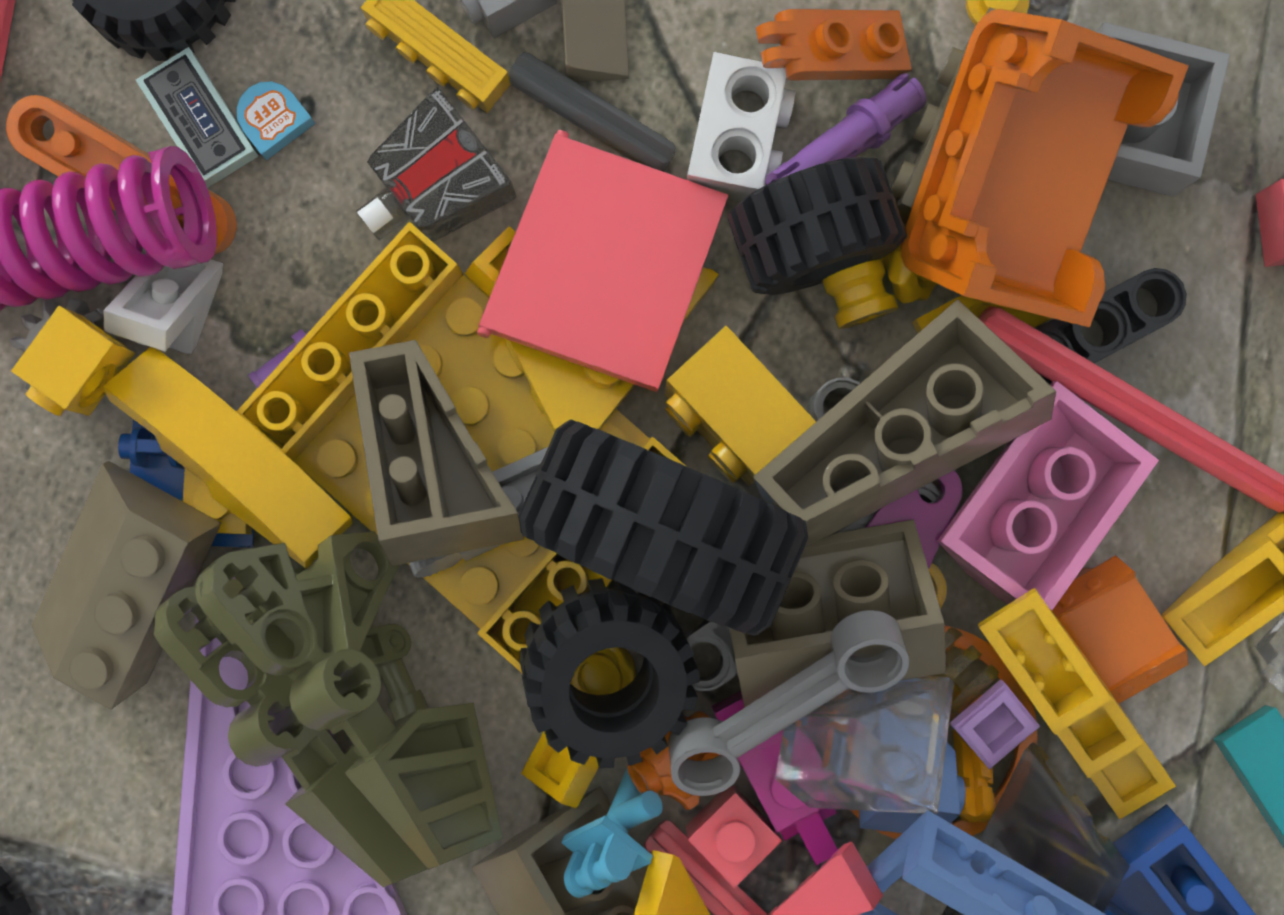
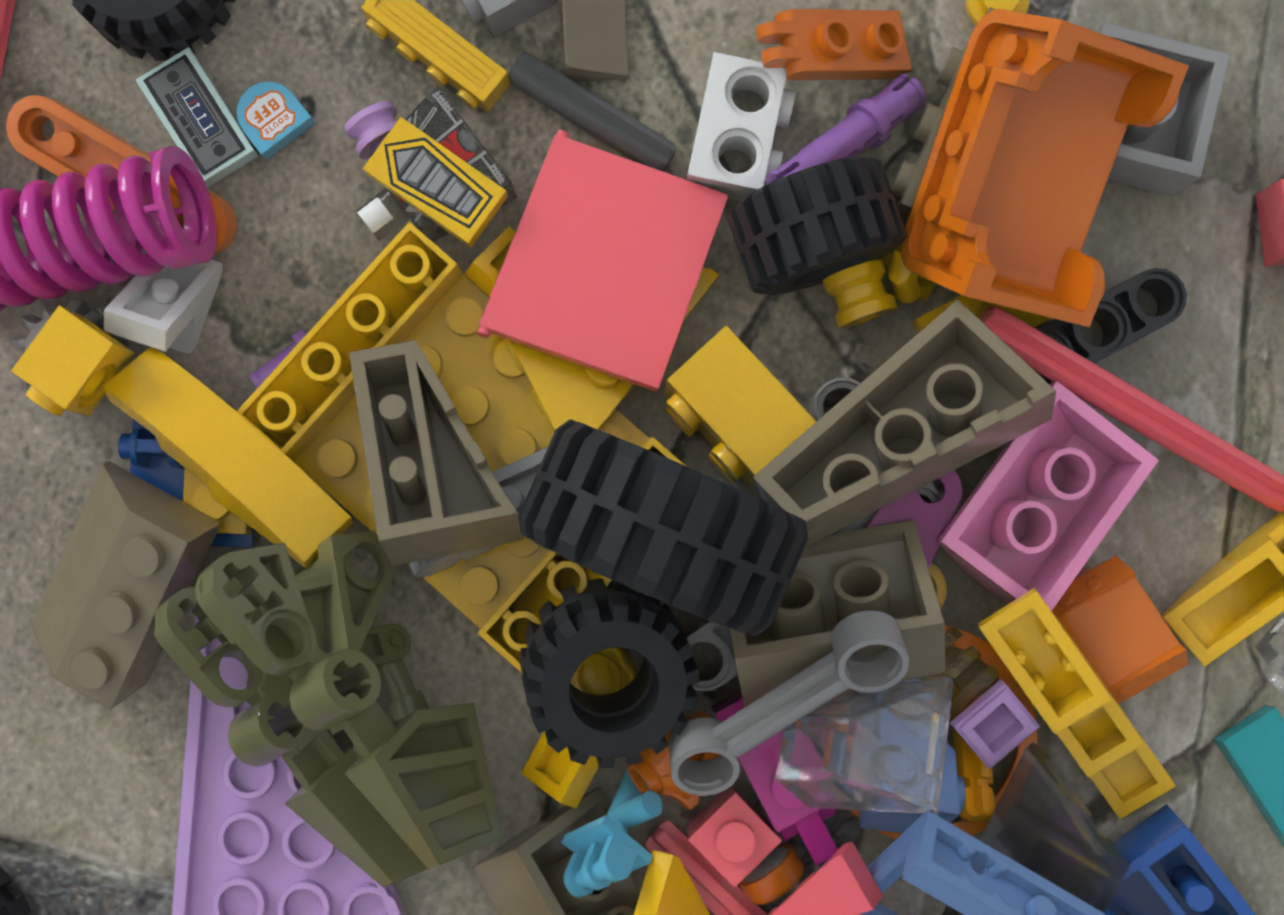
none -> lavender bush [344,101,398,159]
none -> tile [362,117,508,248]
none -> orange tile [739,844,805,905]

